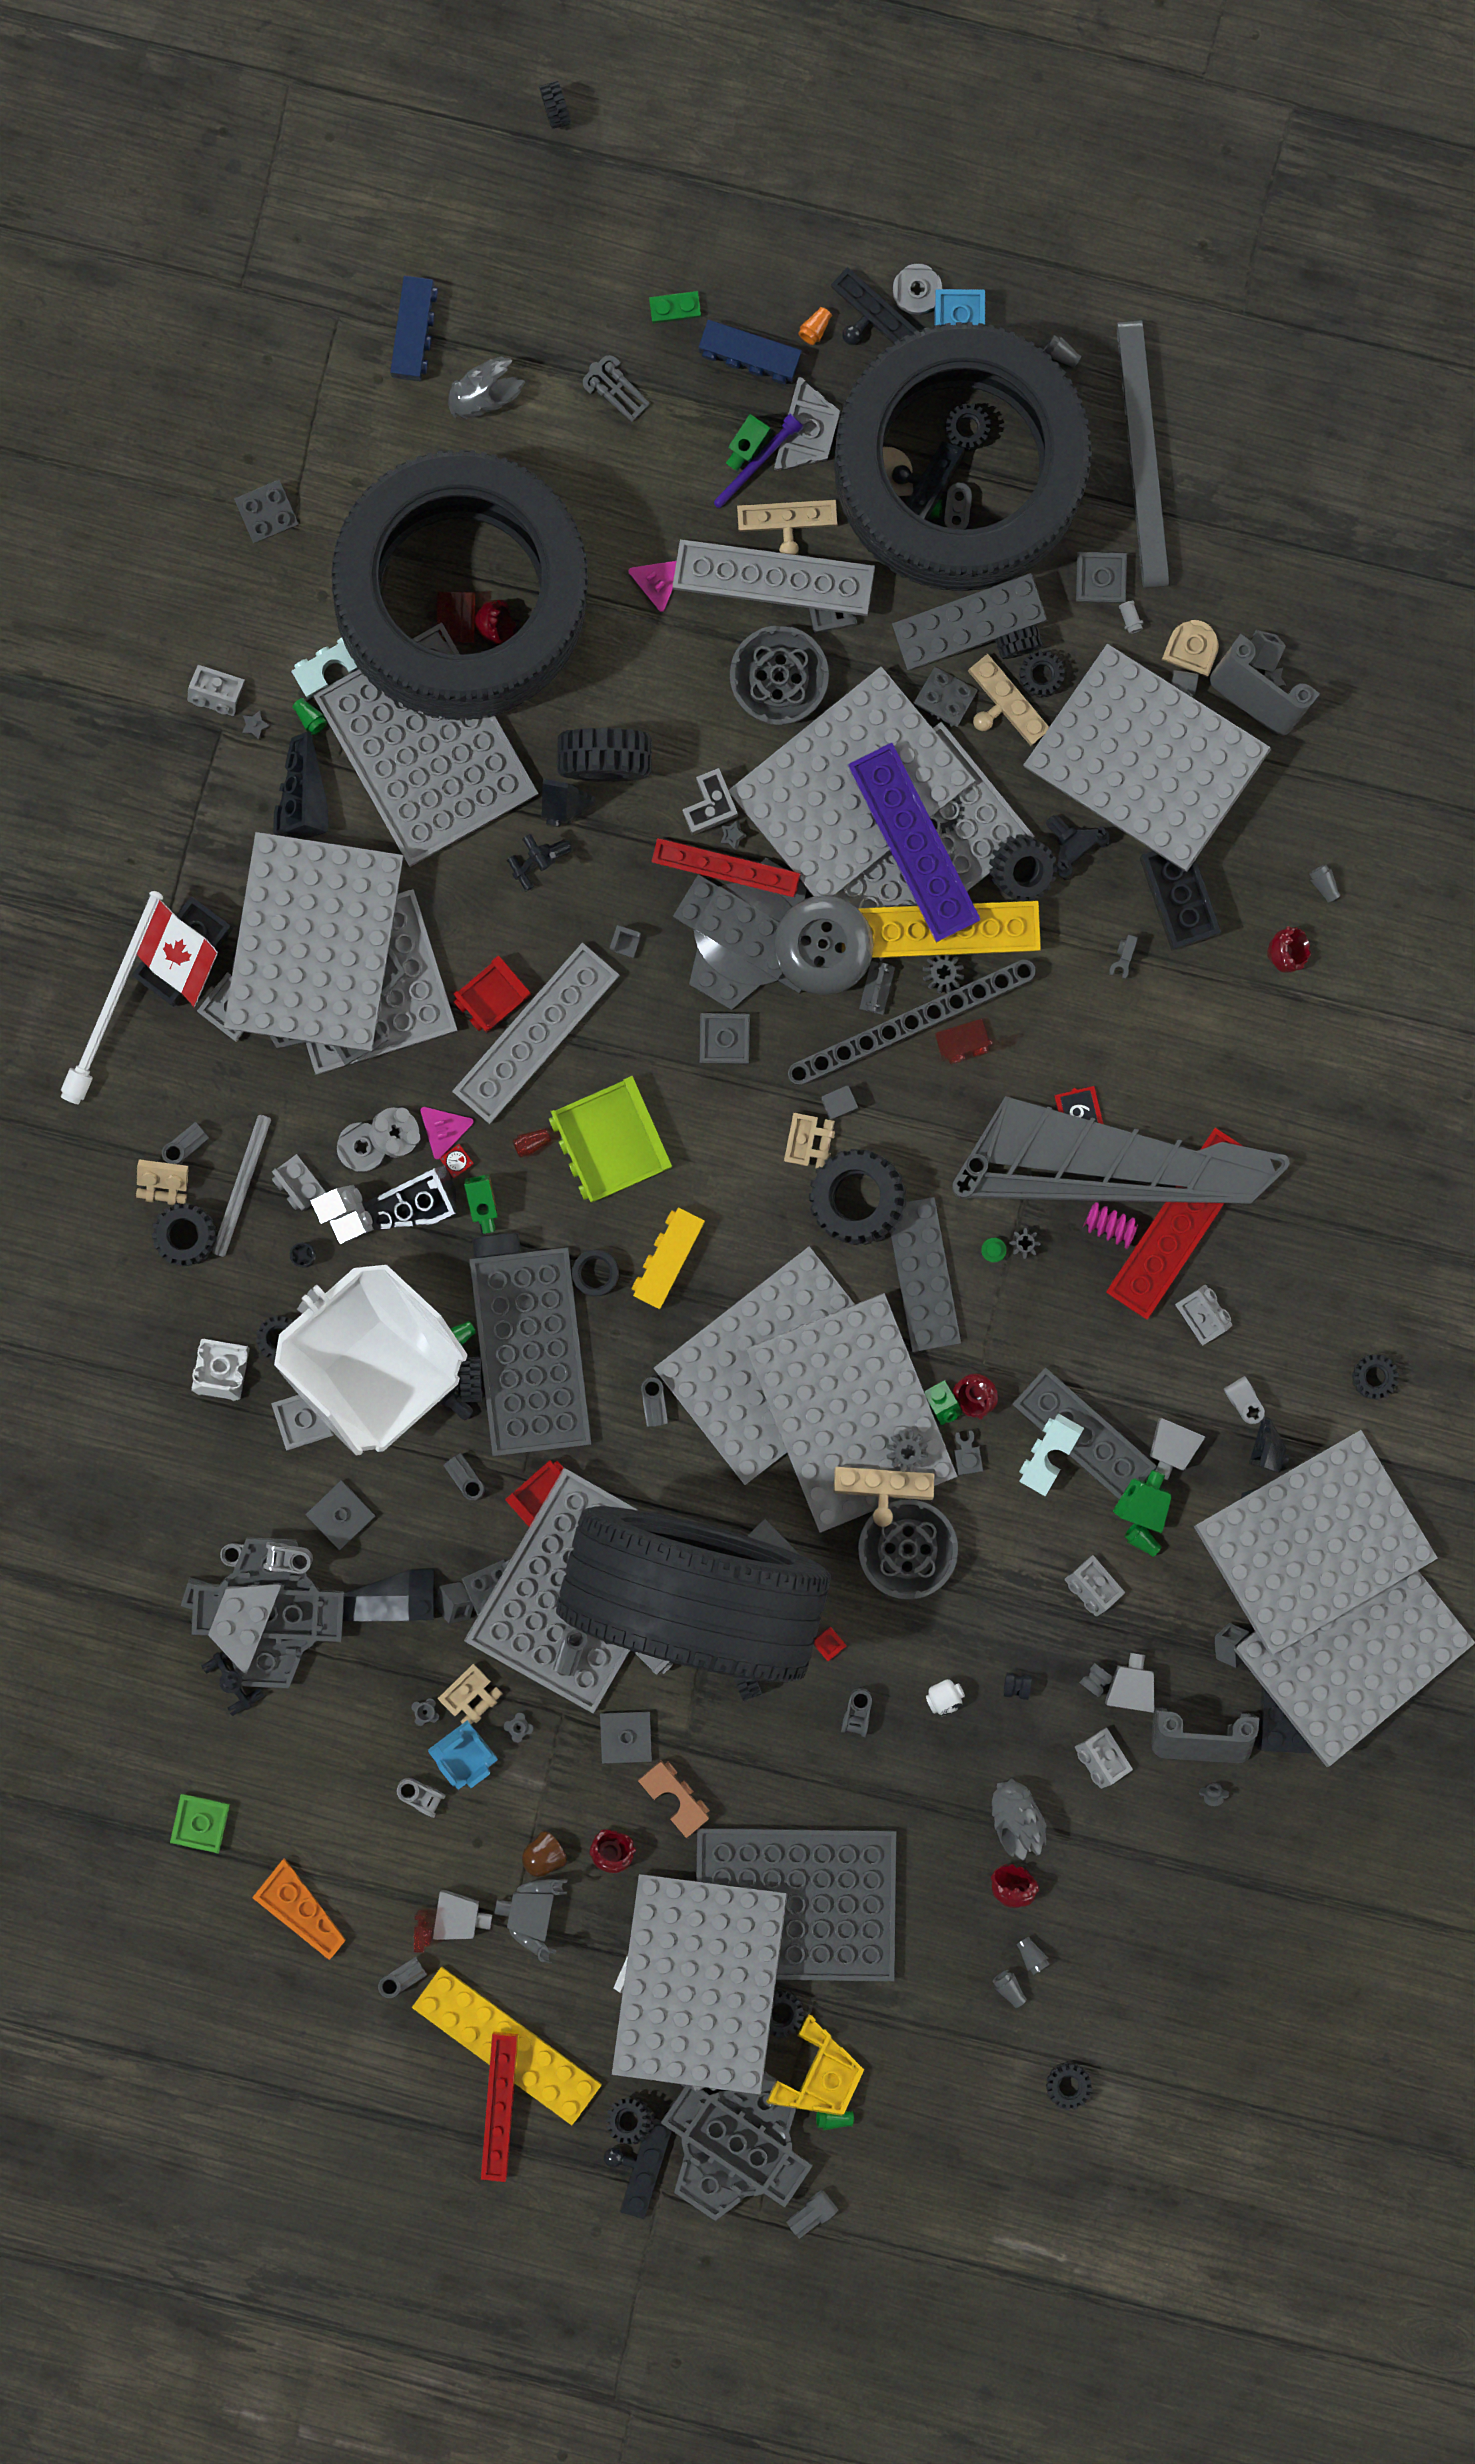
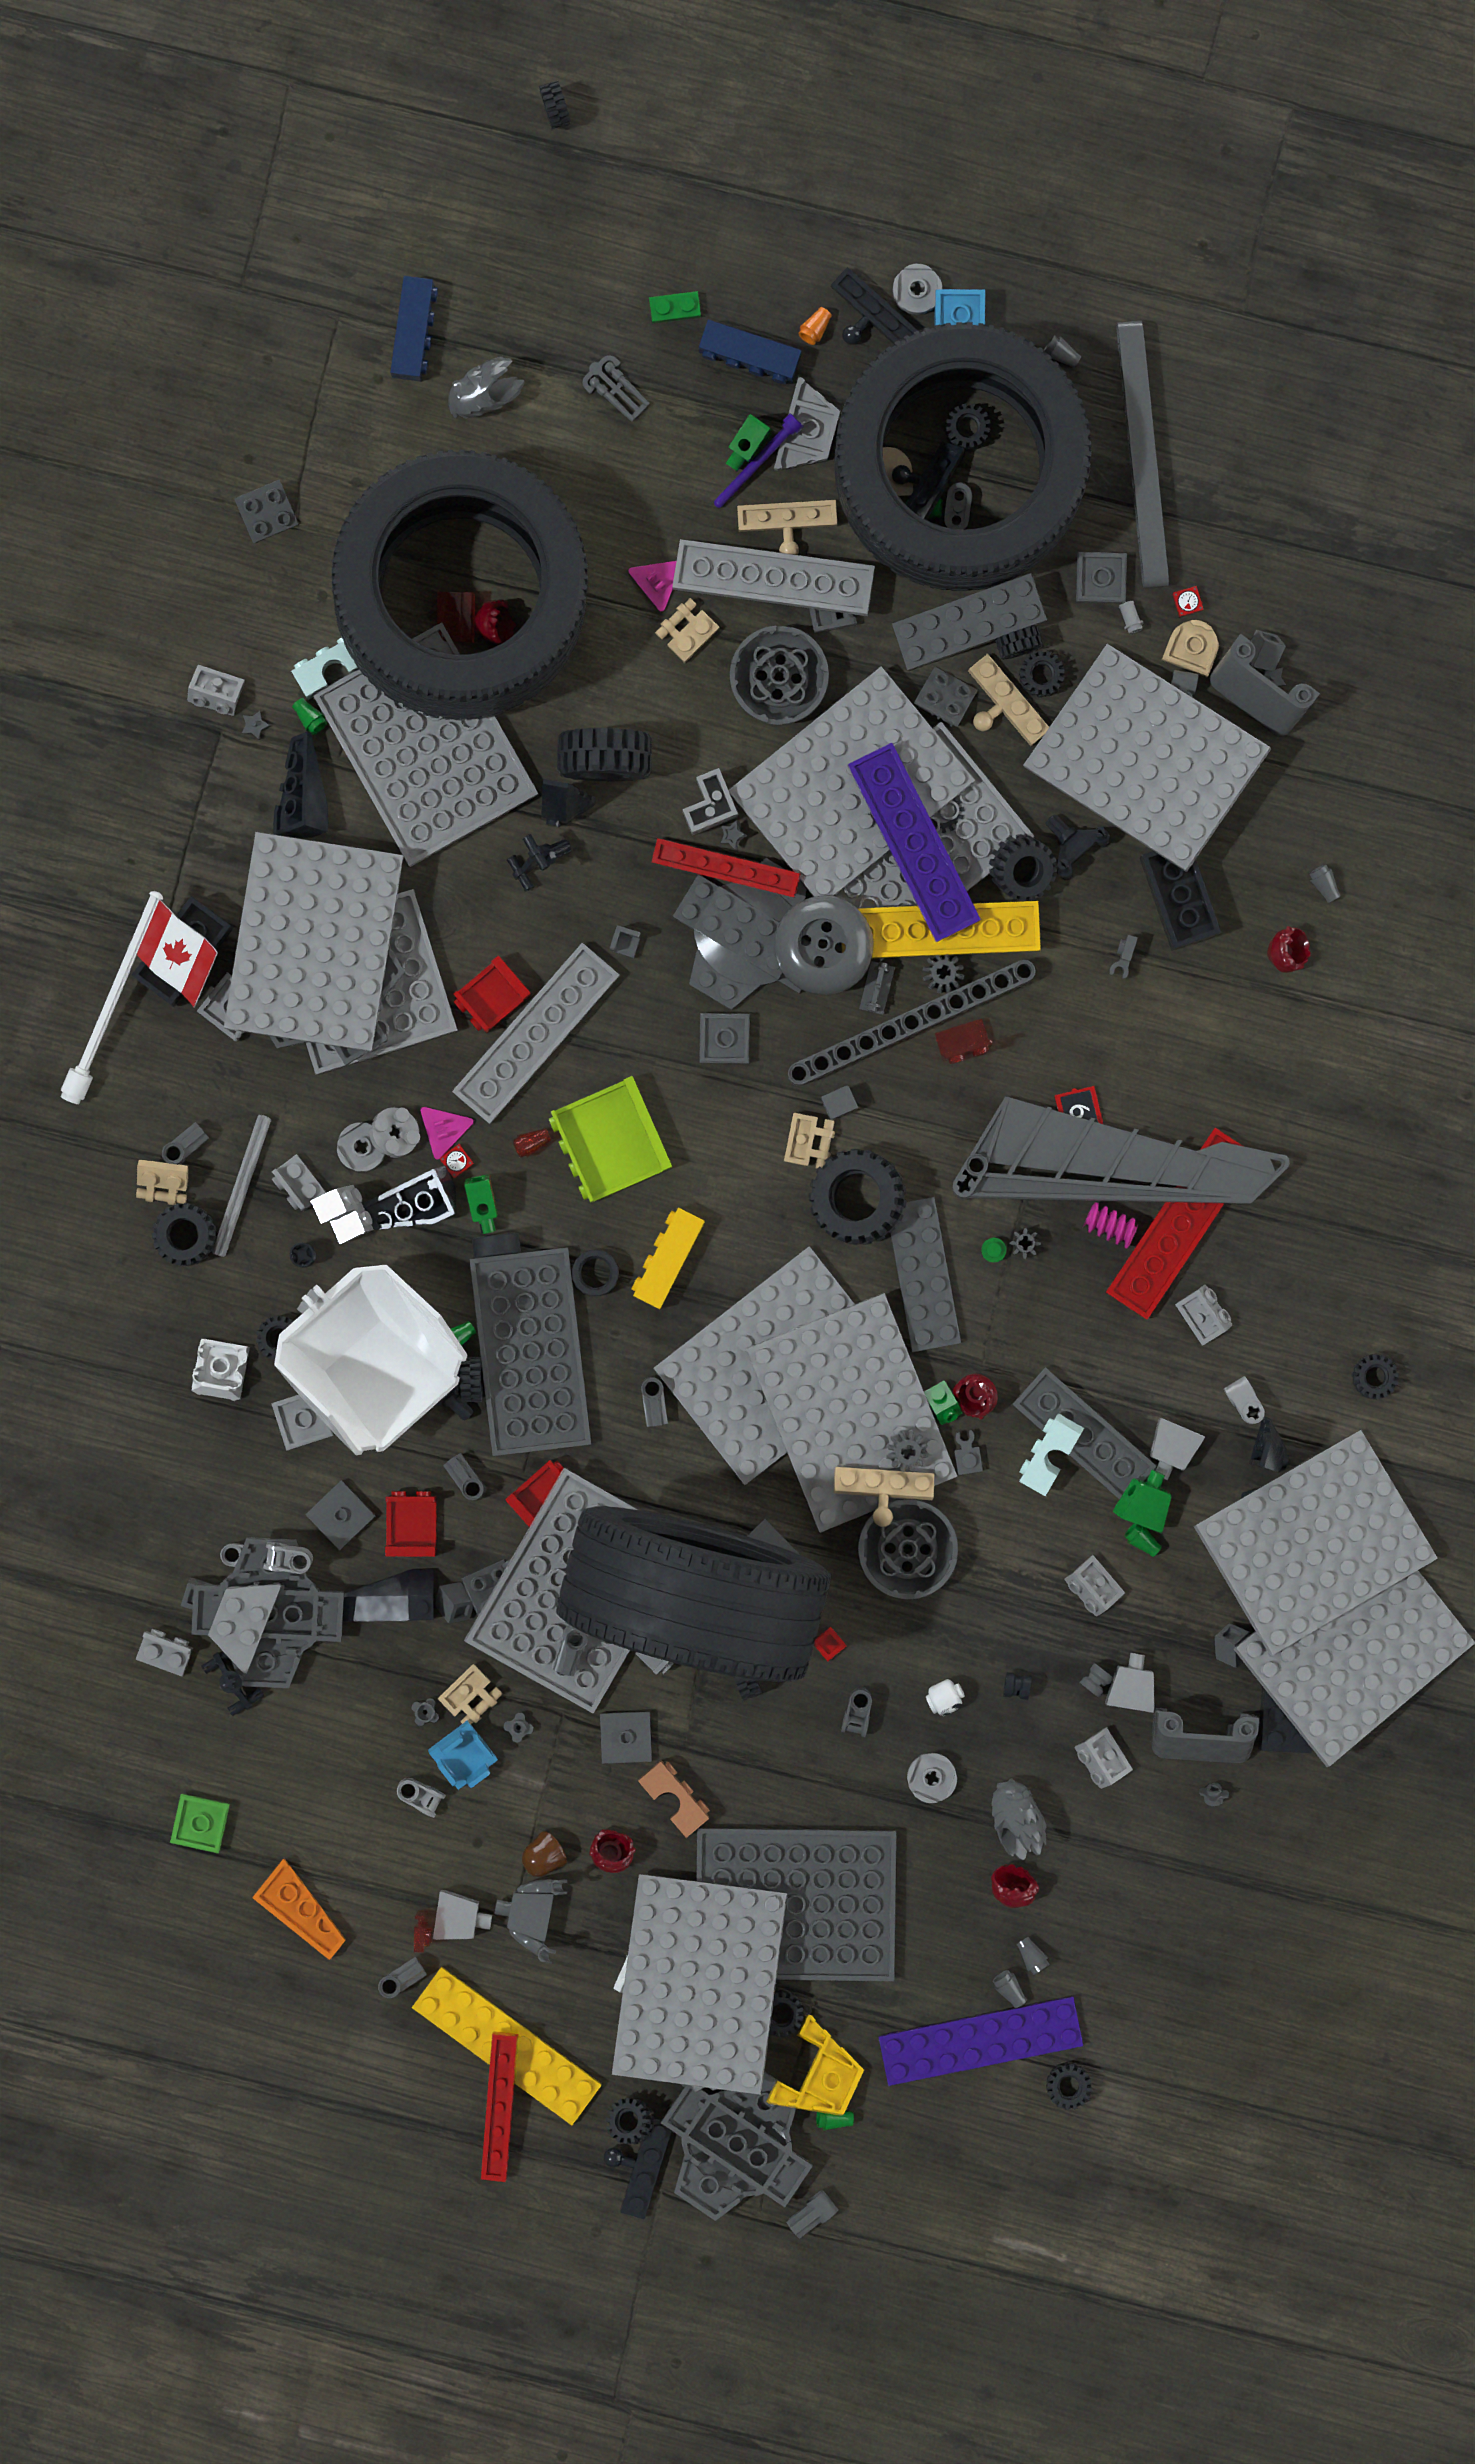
none -> light grey bracket [136,1629,193,1676]
none -> red panel [385,1491,437,1557]
none -> tan plate [655,598,720,663]
none -> dark purple plate [878,1996,1083,2086]
none -> light grey plate [907,1753,957,1803]
none -> tile [1172,586,1204,618]

